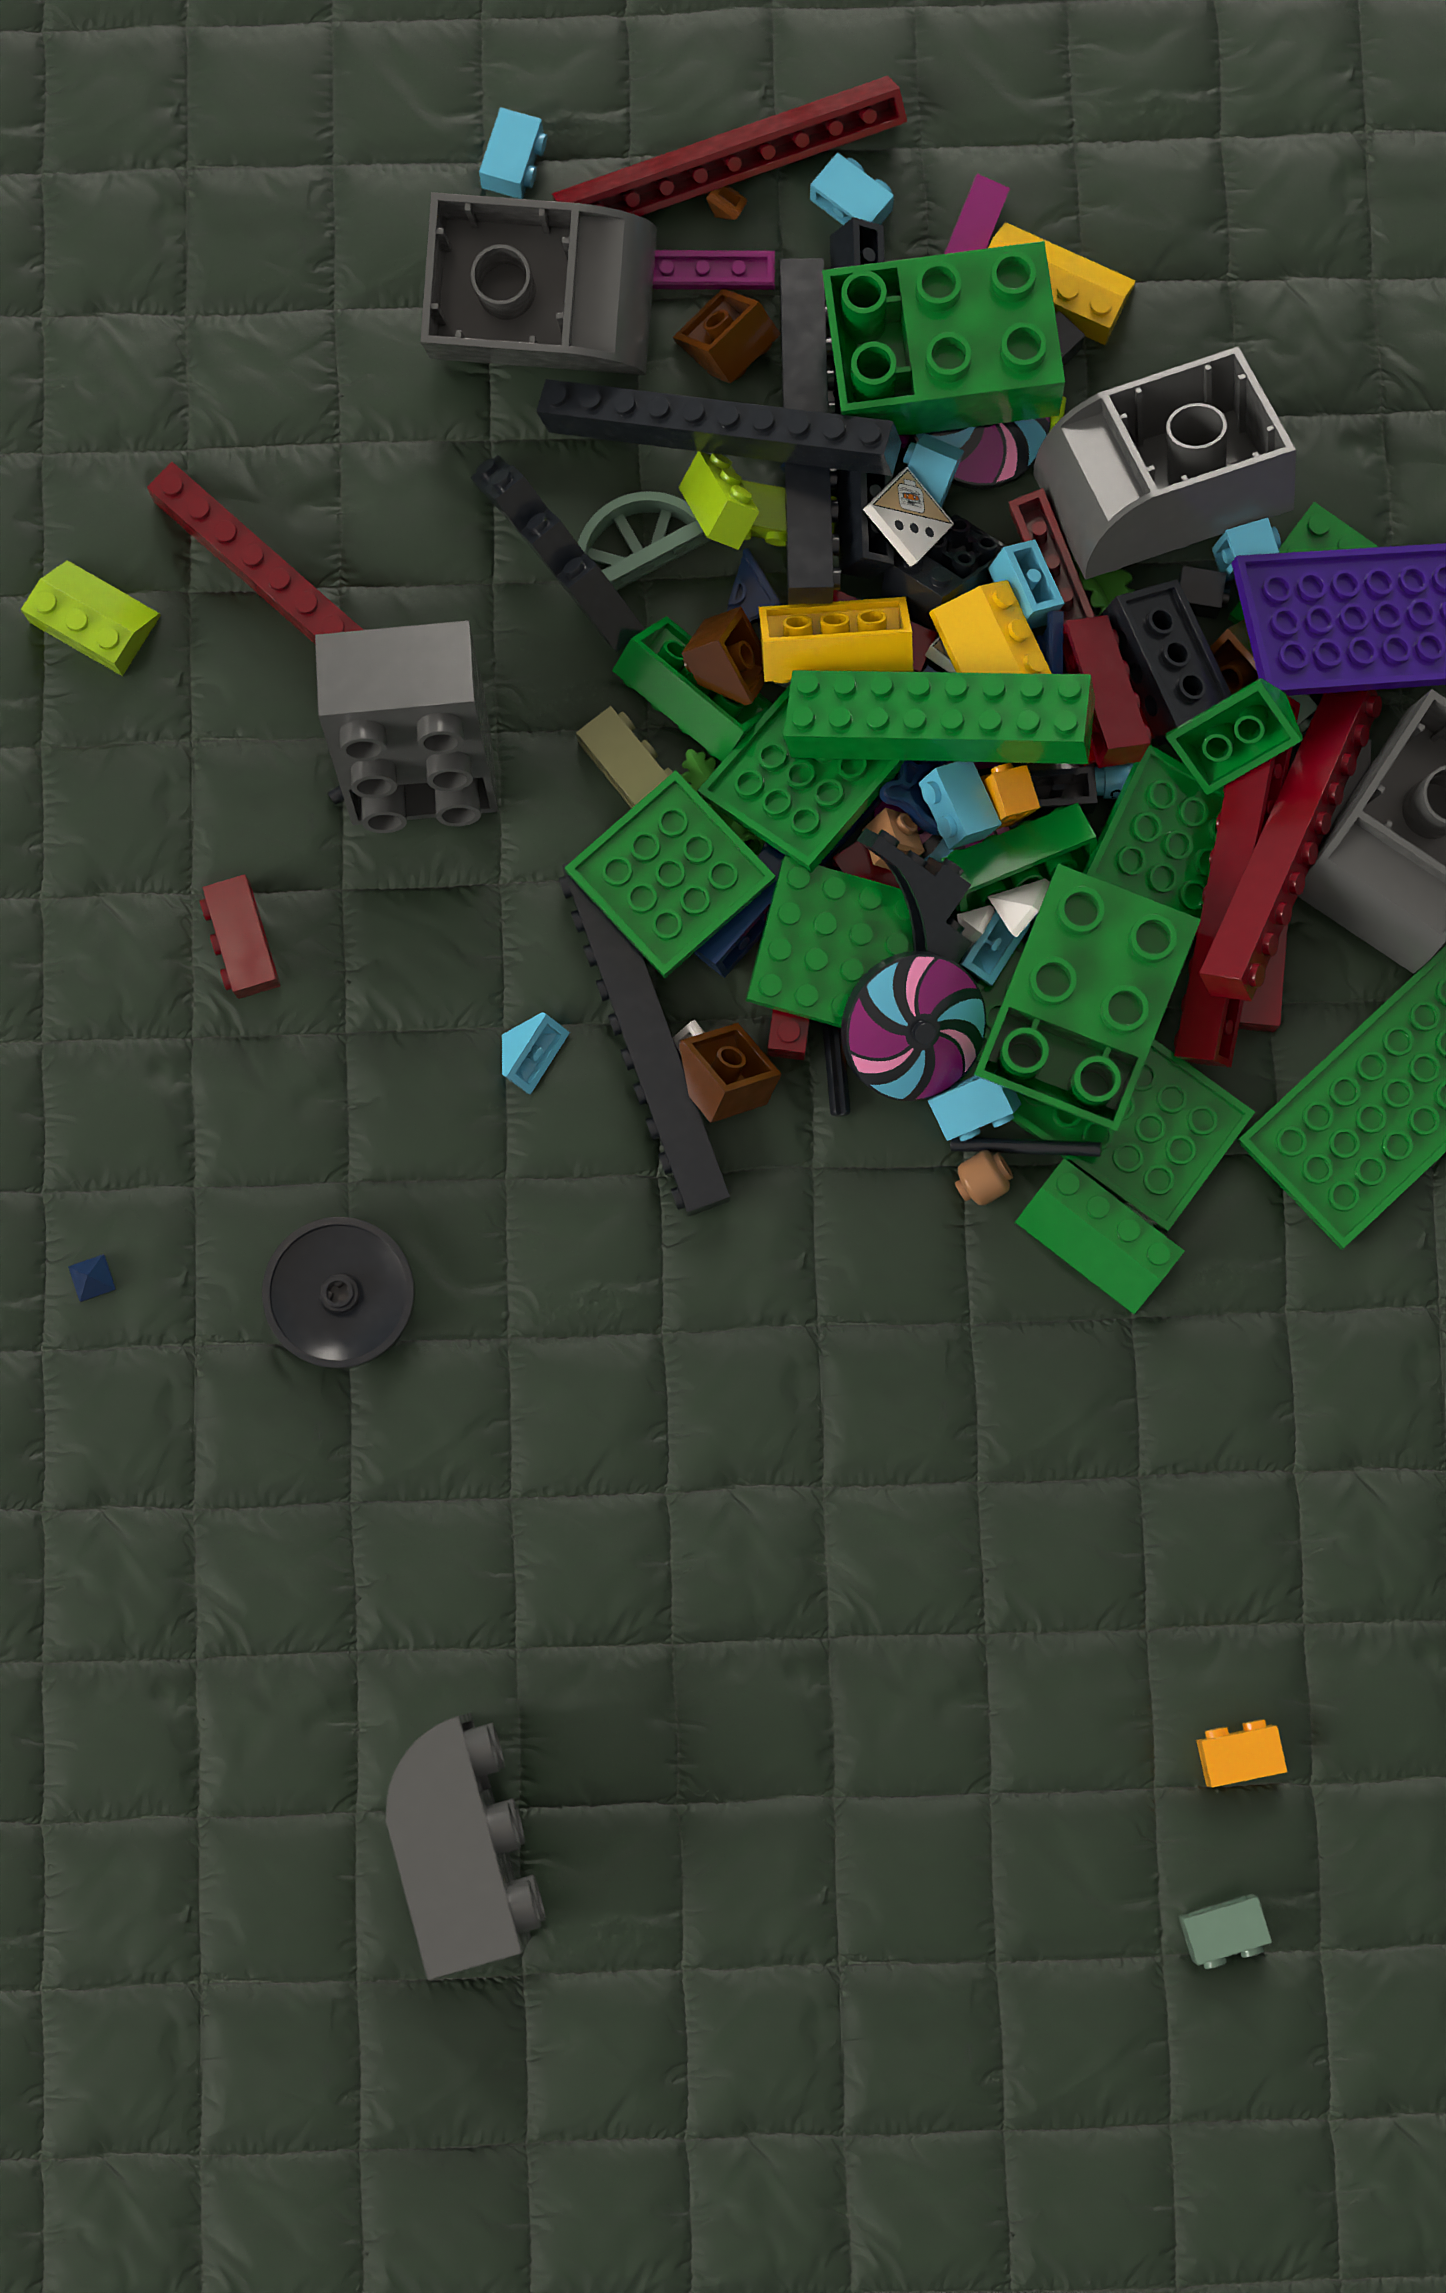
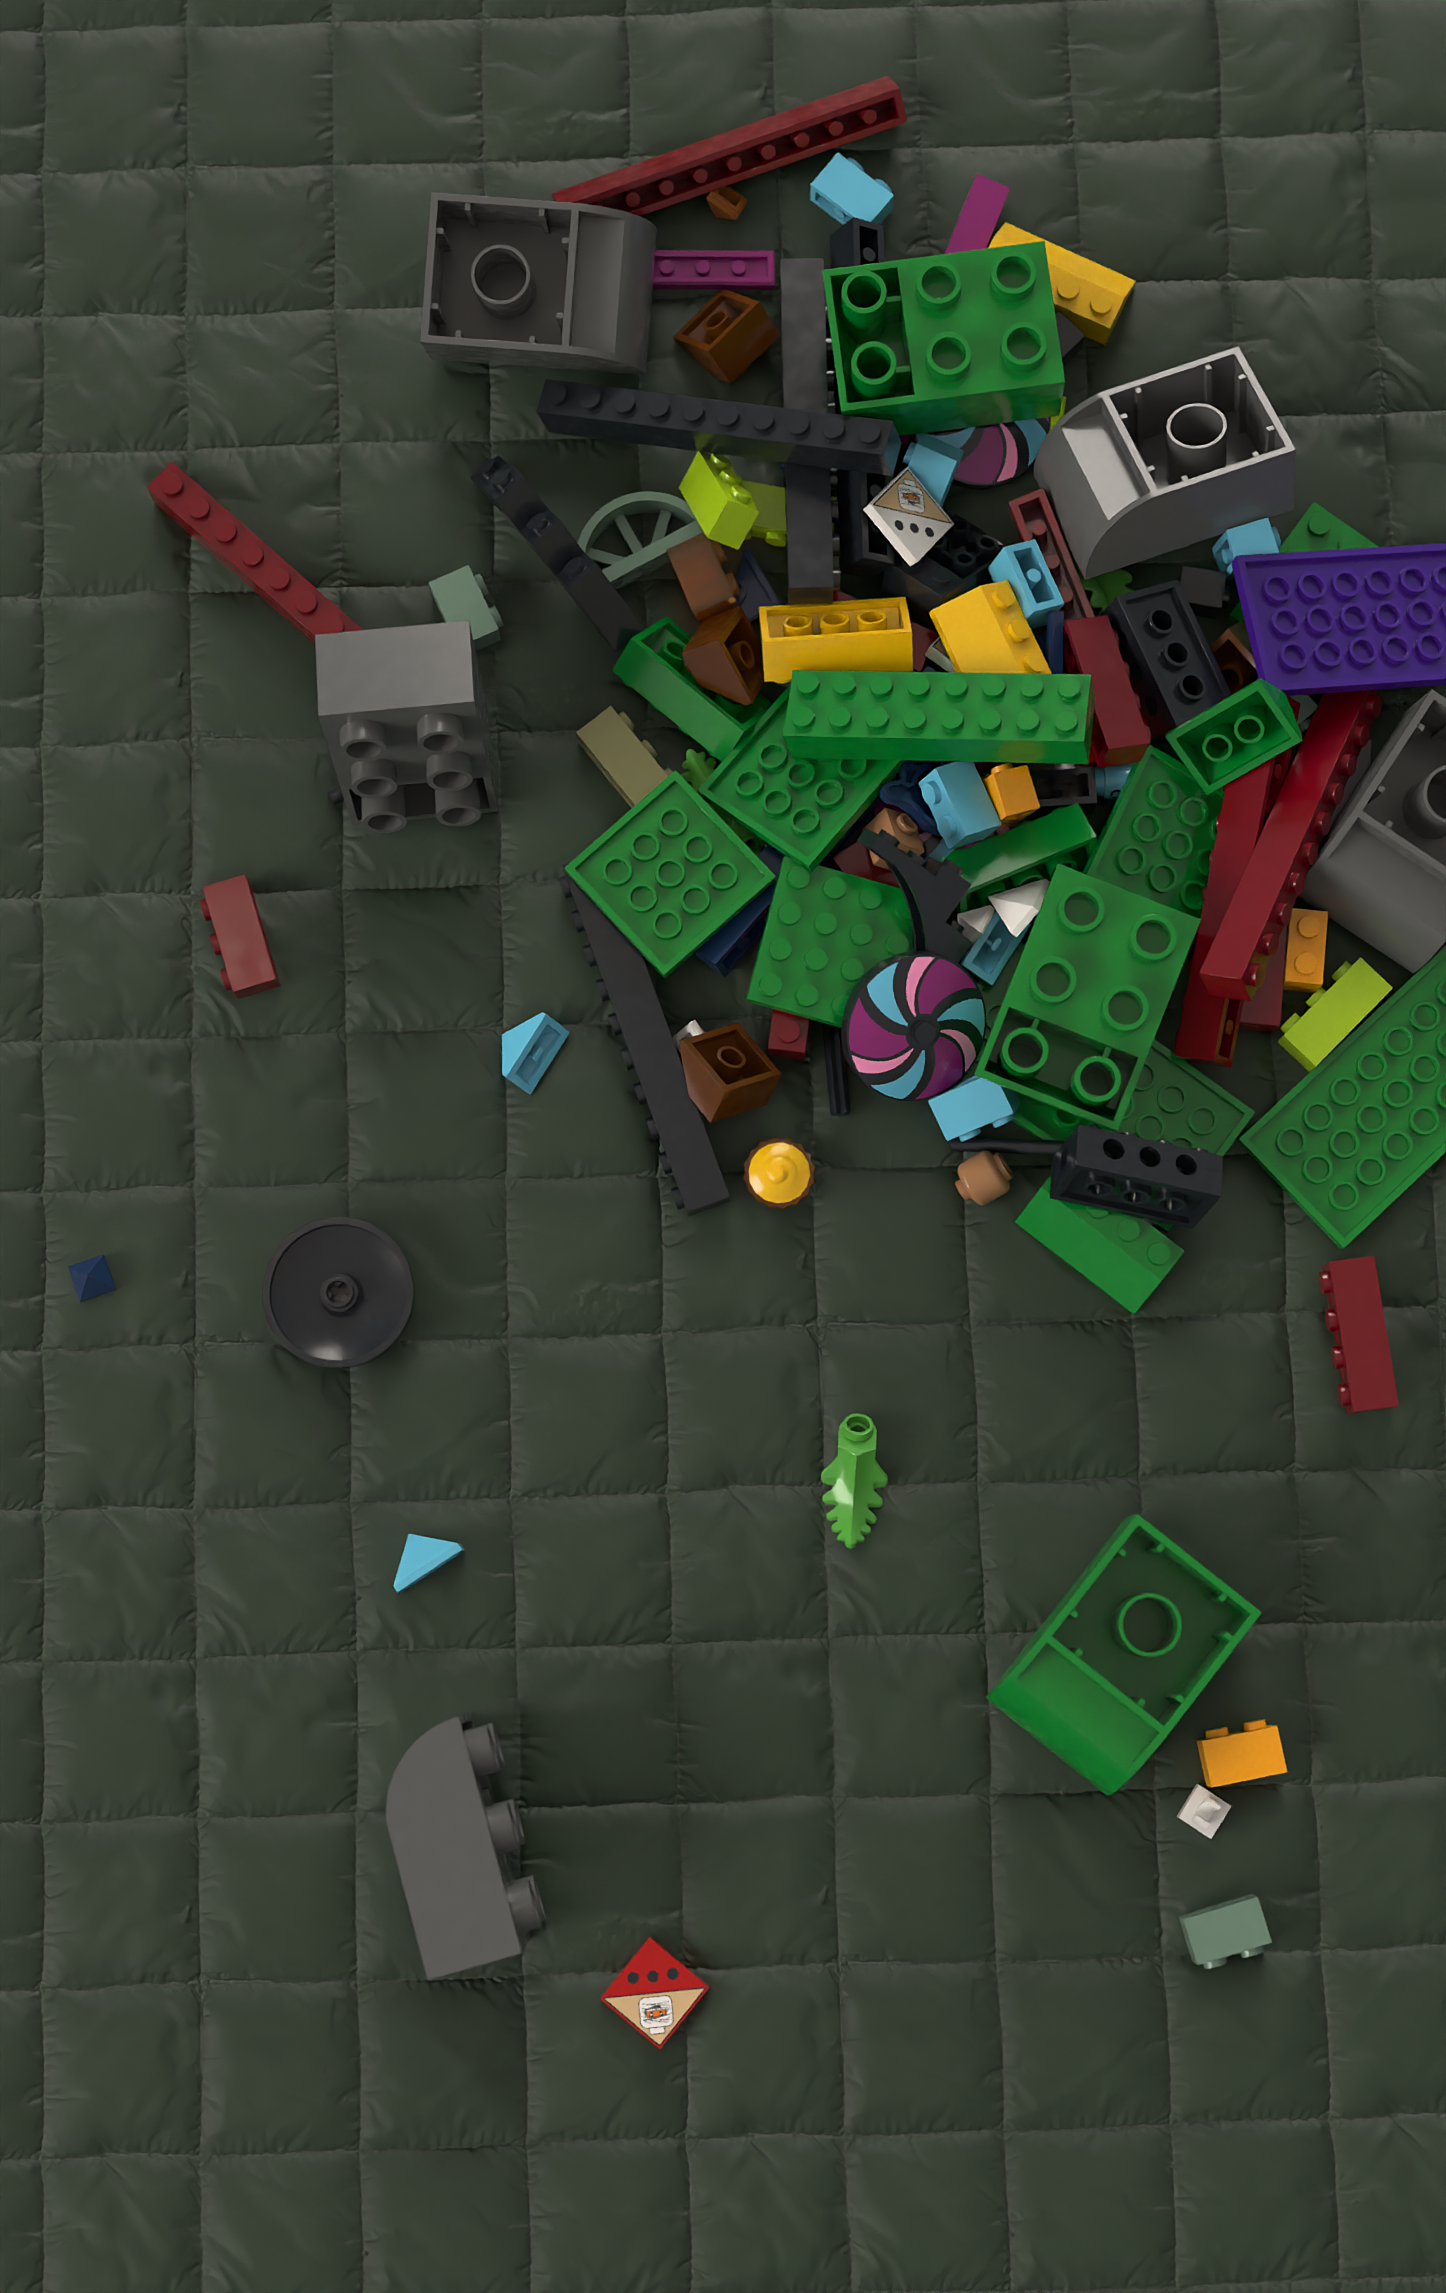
lime slope [21,560,161,676] -> none
medium azure brick [479,107,547,199] -> none
none -> medium azure slope [393,1534,465,1593]
none -> sand green brick [428,565,504,651]
none -> tile [600,1936,709,2049]
none -> clear orange brick [666,533,741,624]
none -> yellow piece [742,1136,816,1209]
none -> bright green plant [821,1413,888,1549]
none -> green brick [985,1514,1262,1796]
none -> black brick [1050,1124,1223,1229]
none -> white tile [1176,1784,1231,1839]
none -> lime brick [1278,957,1393,1073]
none -> light orange brick [1283,908,1328,993]
none -> dark red brick [1319,1256,1399,1414]

